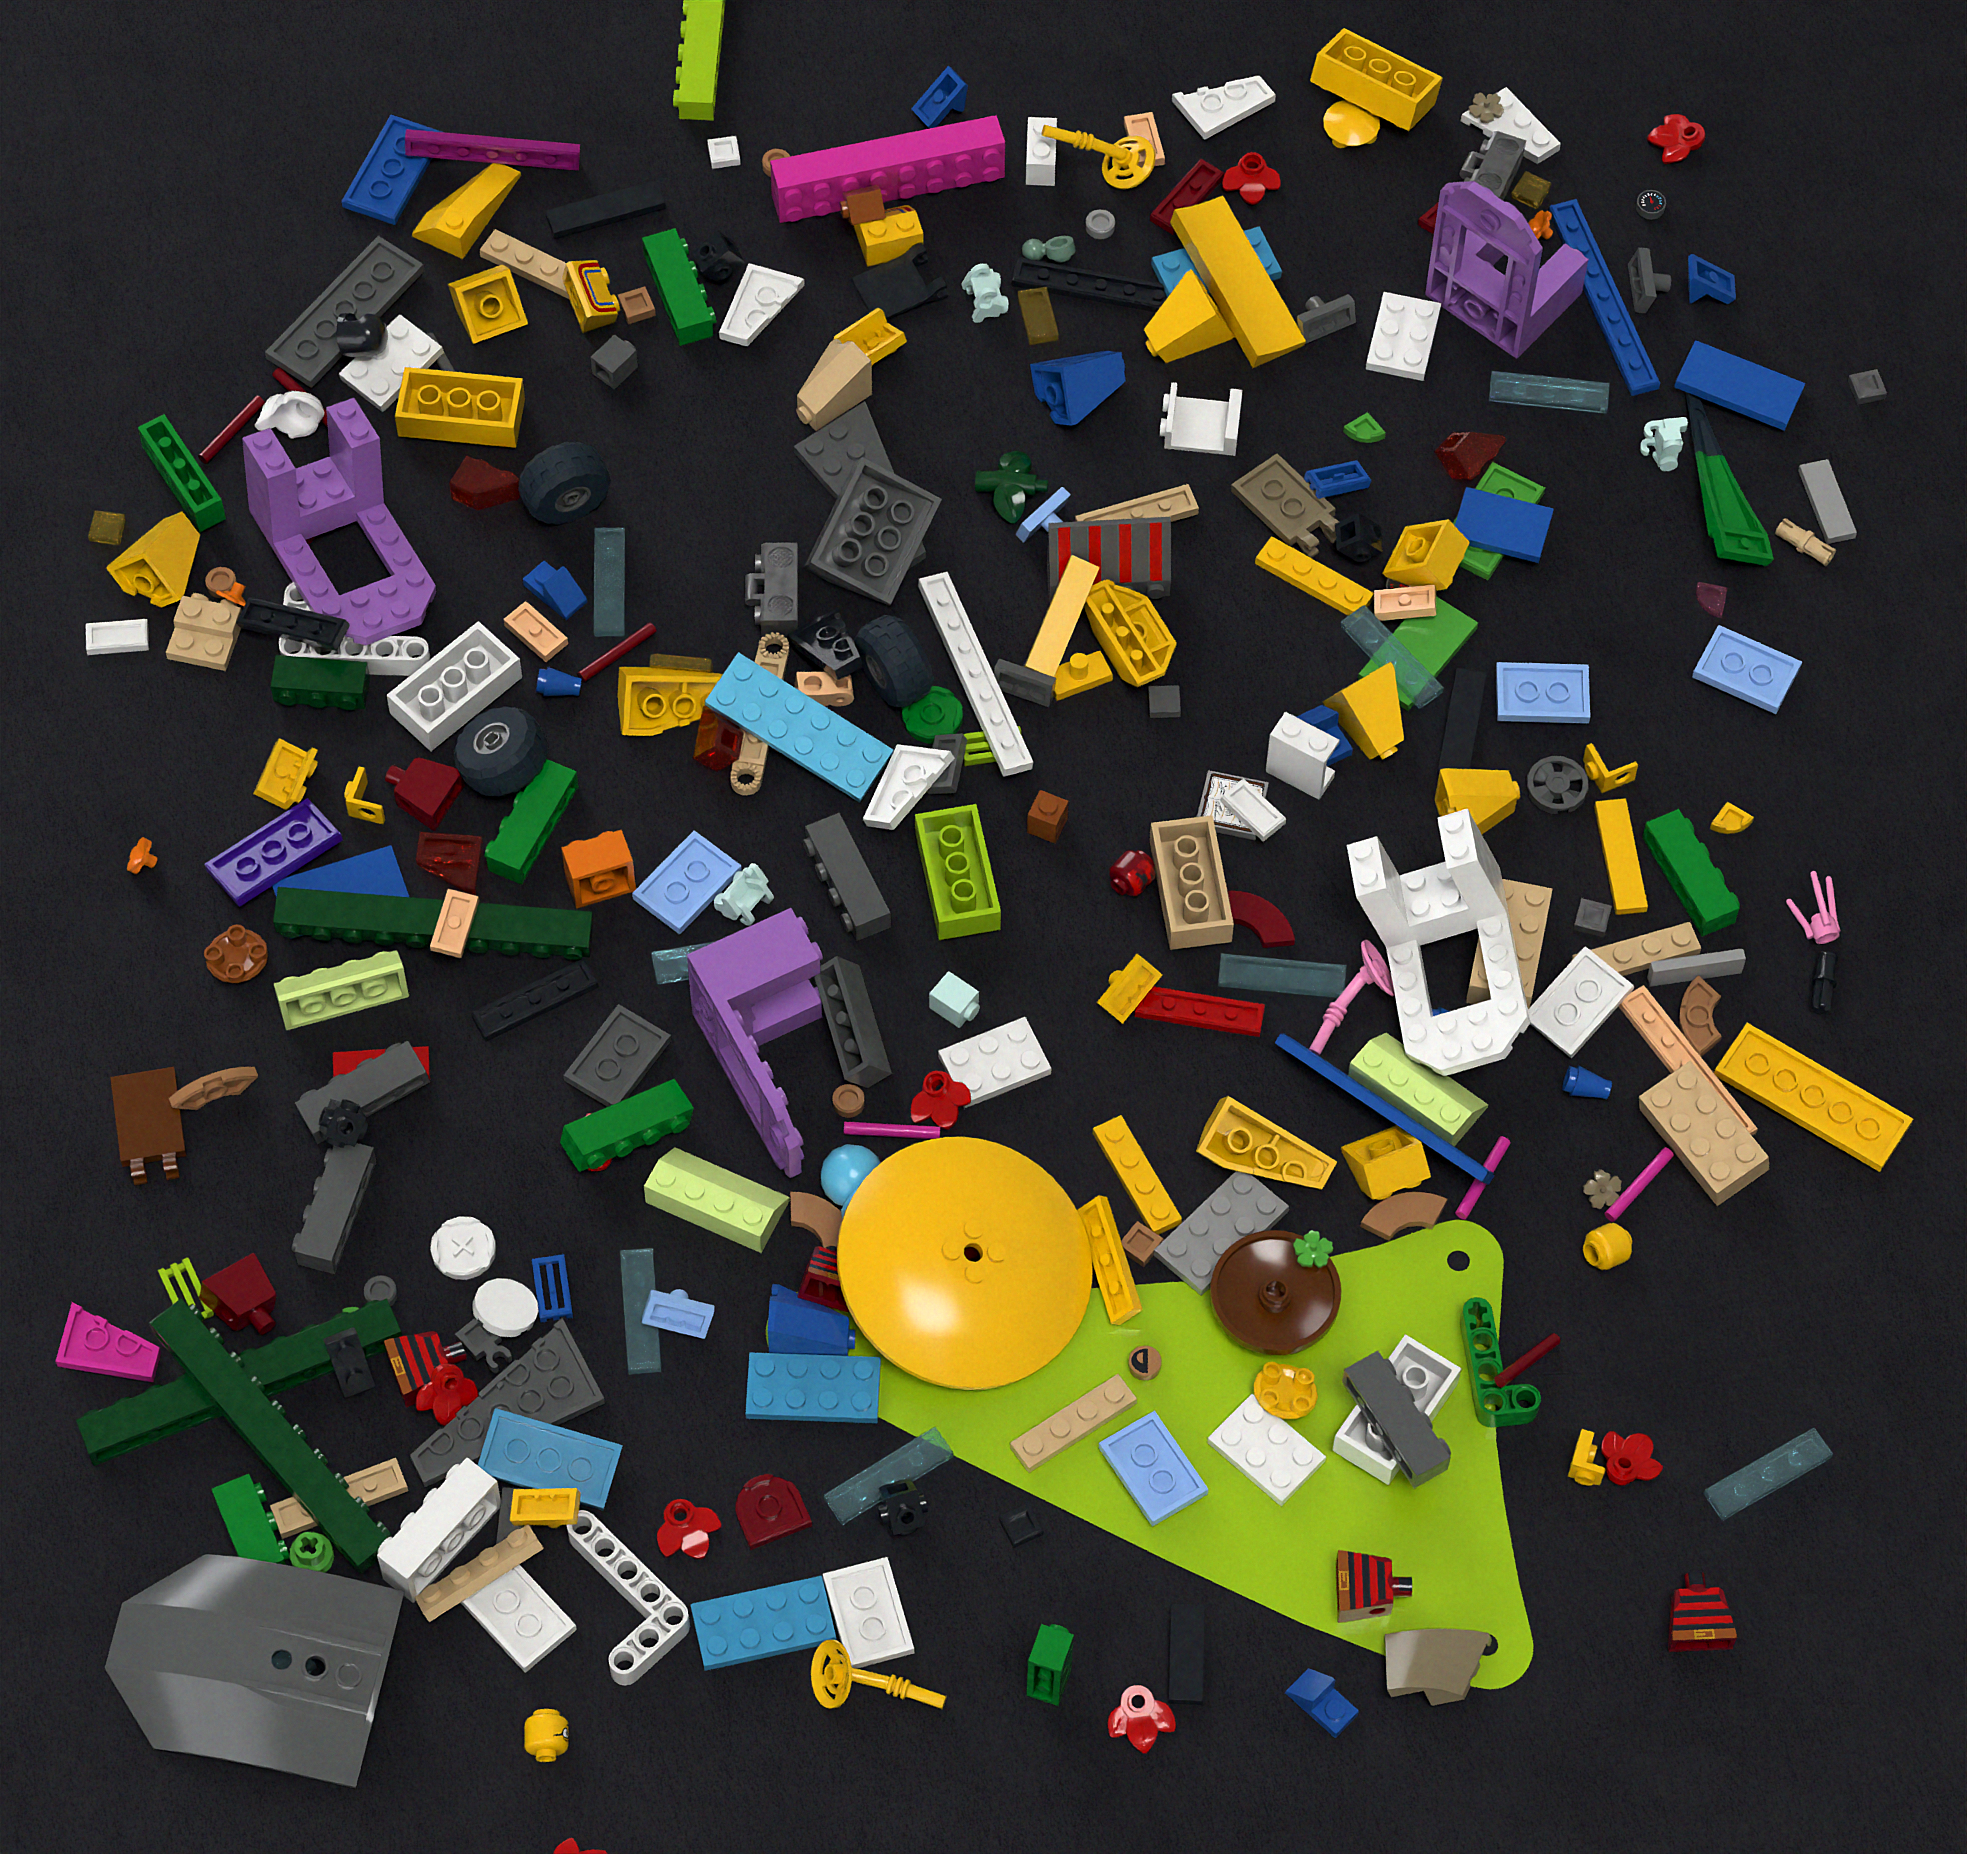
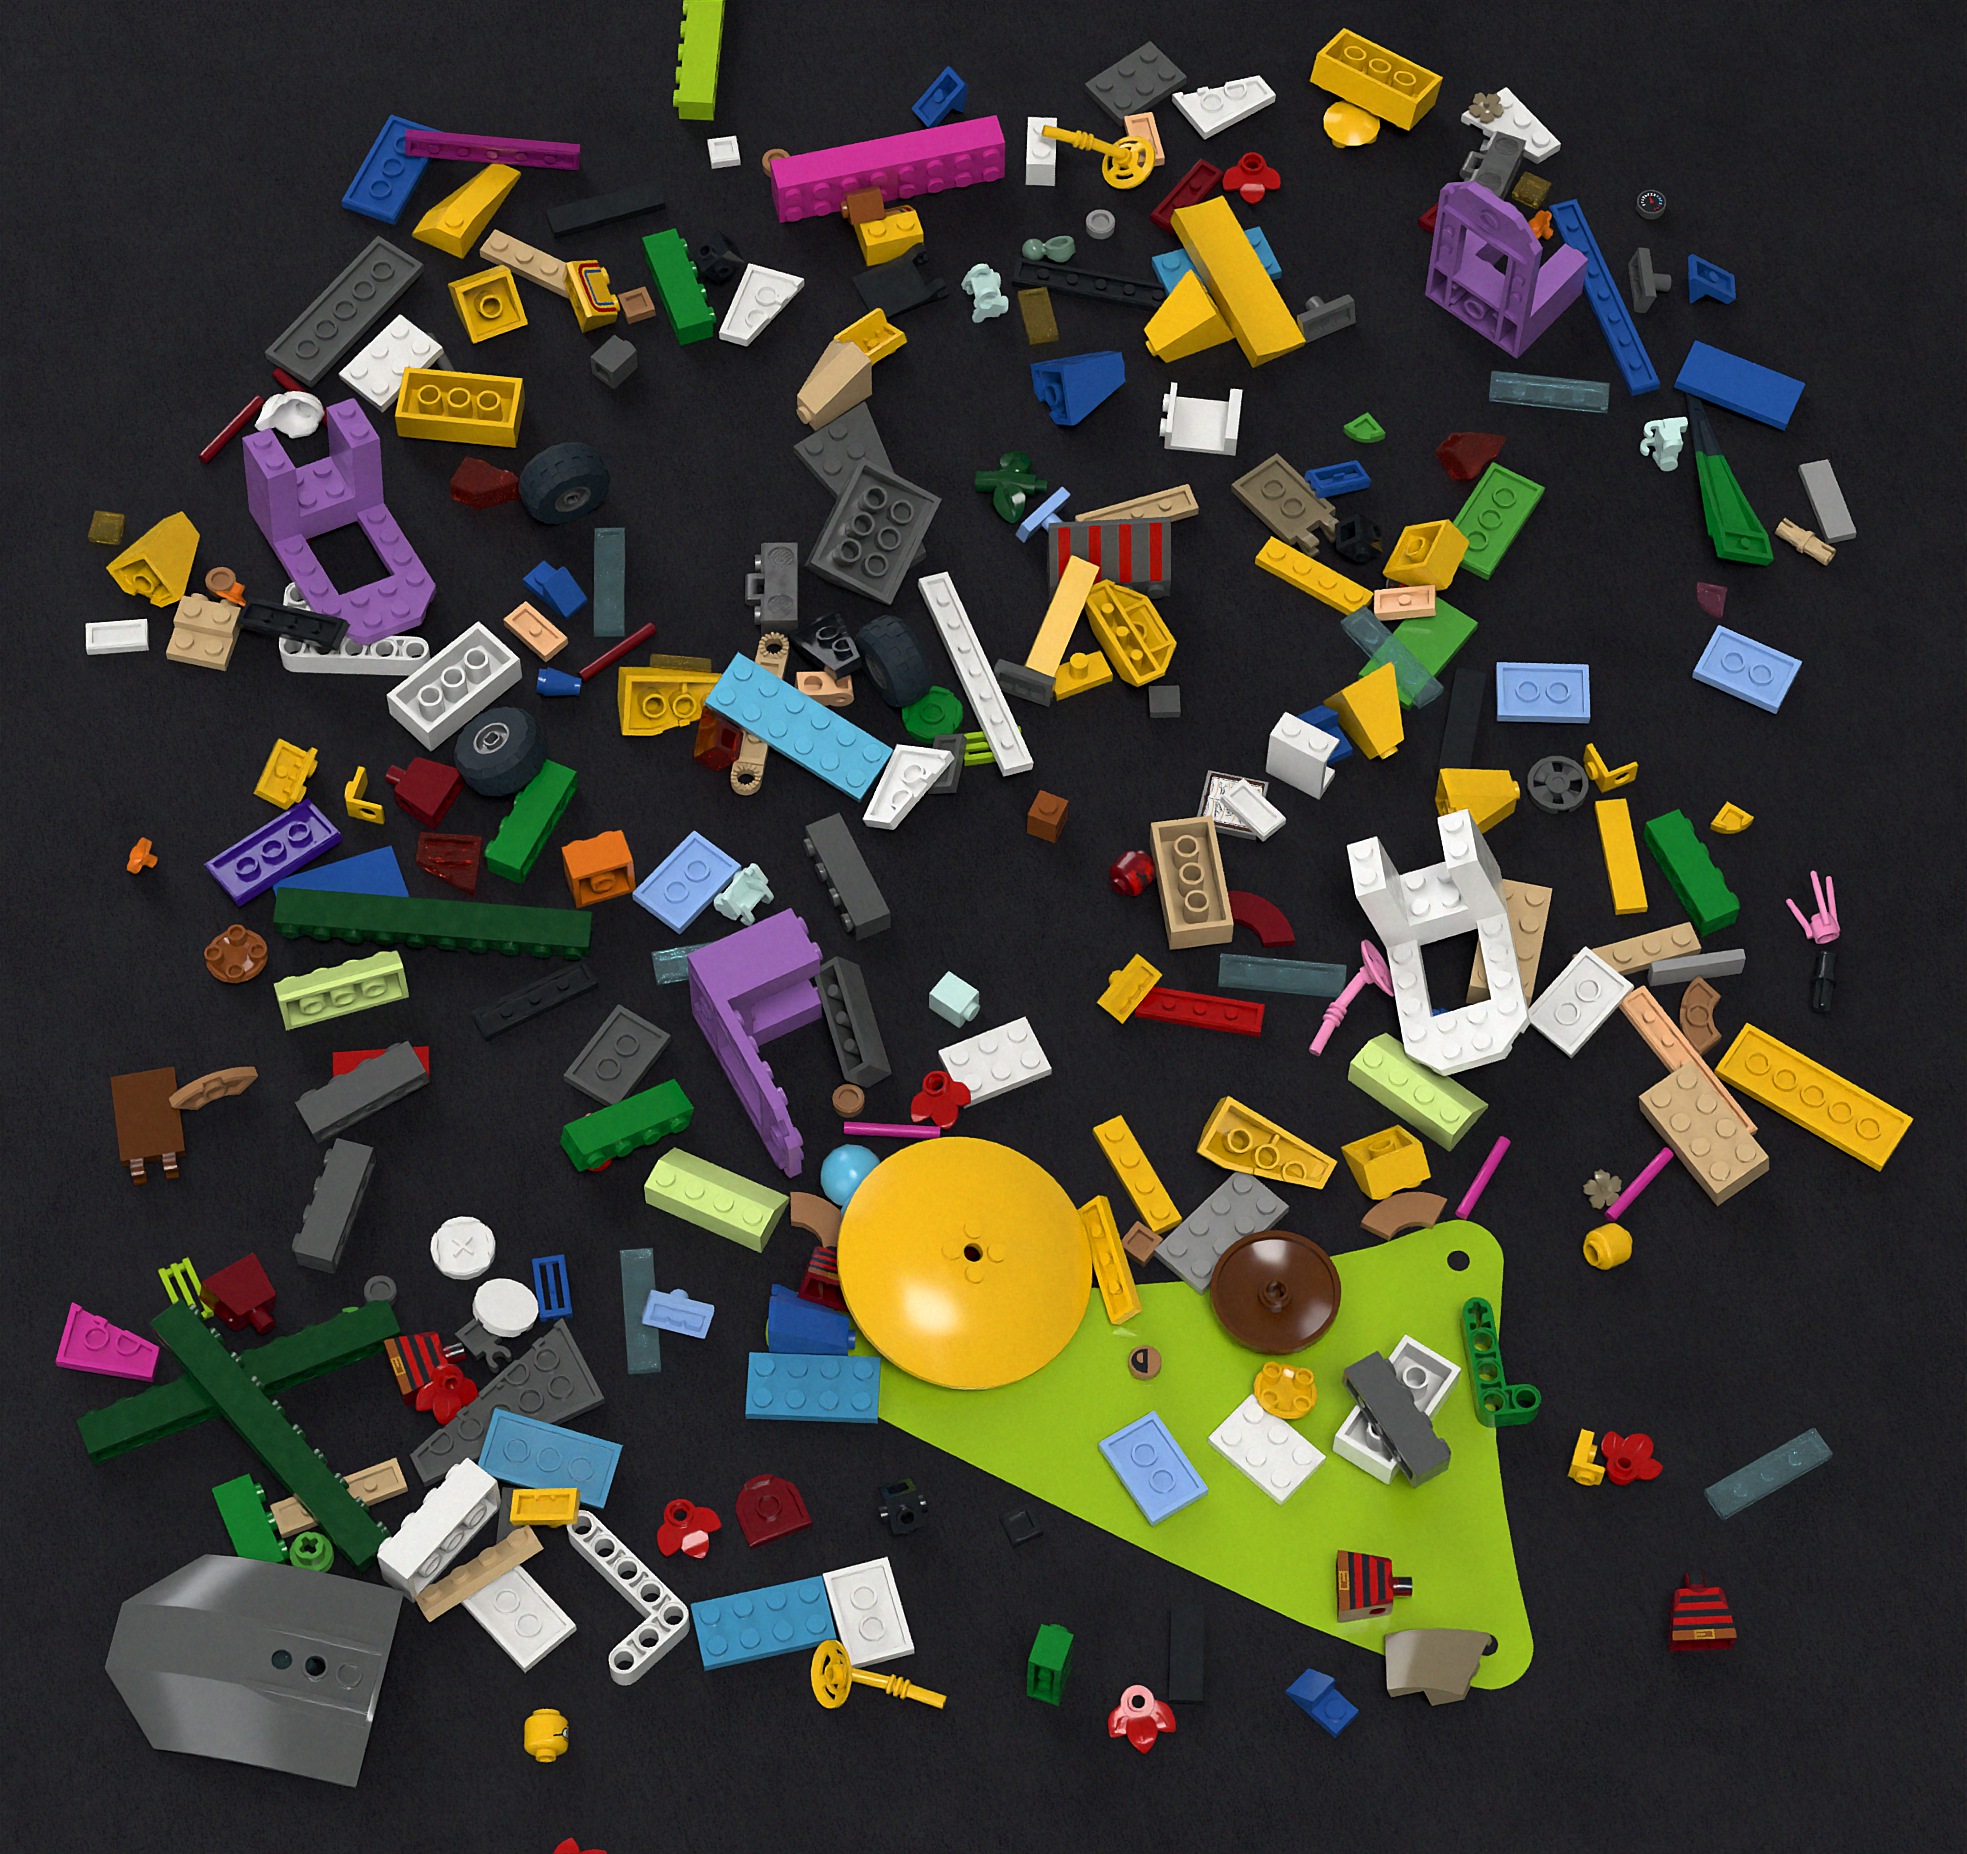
green brick [138,414,226,533] -> none
dark green brick [270,655,370,710] -> none
black brick [318,1099,368,1148] -> none
black plate [323,1327,375,1398] -> none
black helmet [336,313,388,358] -> none
light nougat plate [430,889,479,958] -> none
clear light blue tile [824,1427,953,1525] -> none
lime brick [915,804,1001,940] -> none
tan plate [1010,1374,1137,1473] -> none
blue tile [1275,1033,1495,1185] -> none
bright green plant [1293,1230,1333,1268] -> none
white plate [1366,292,1441,381] -> none
blue tile [1455,487,1554,563] -> none
dark red bar [1494,1333,1561,1387] -> none
blue cone [1562,1065,1612,1100] -> none
flat silver tile [1573,898,1612,937] -> none
red plate [1647,114,1705,164] -> none
flat silver tile [1848,369,1887,405] -> none
none -> dark grey plate [1084,41,1187,127]

